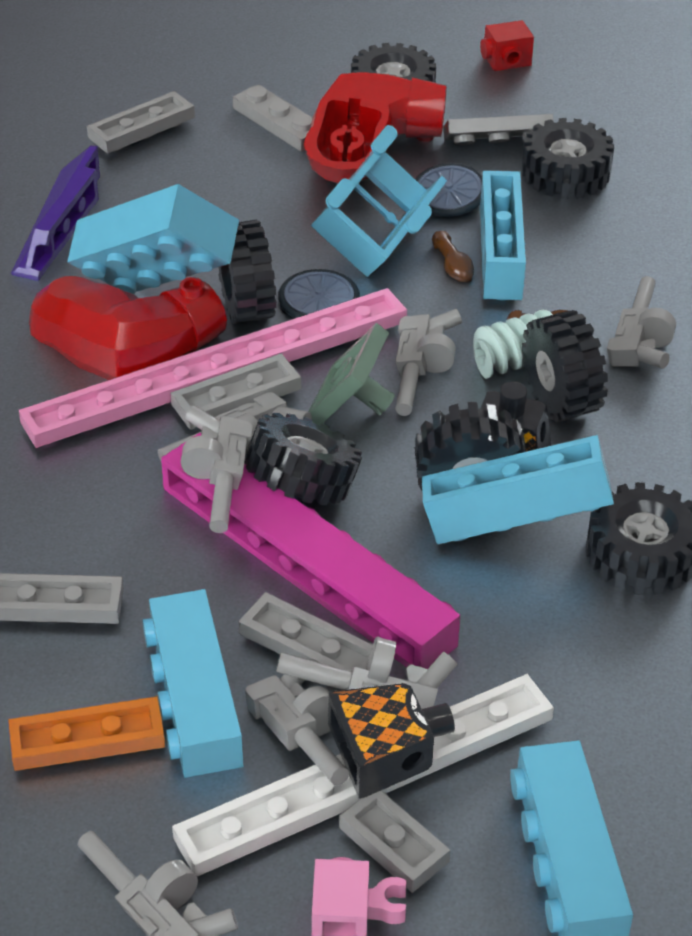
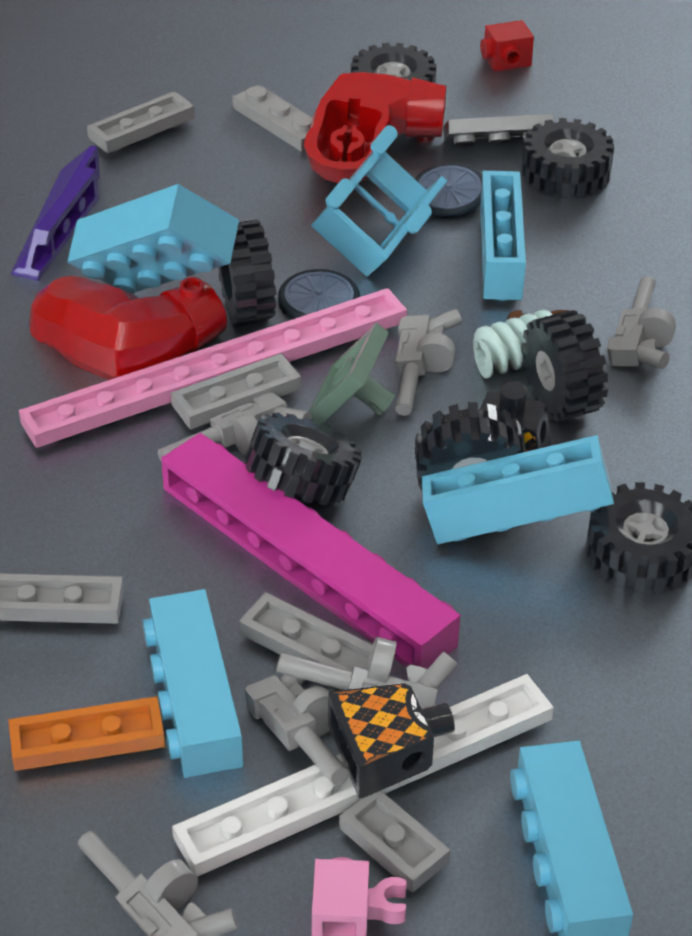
light grey piece [181,405,253,533] -> none
reddish brown piece [432,230,474,282] -> none

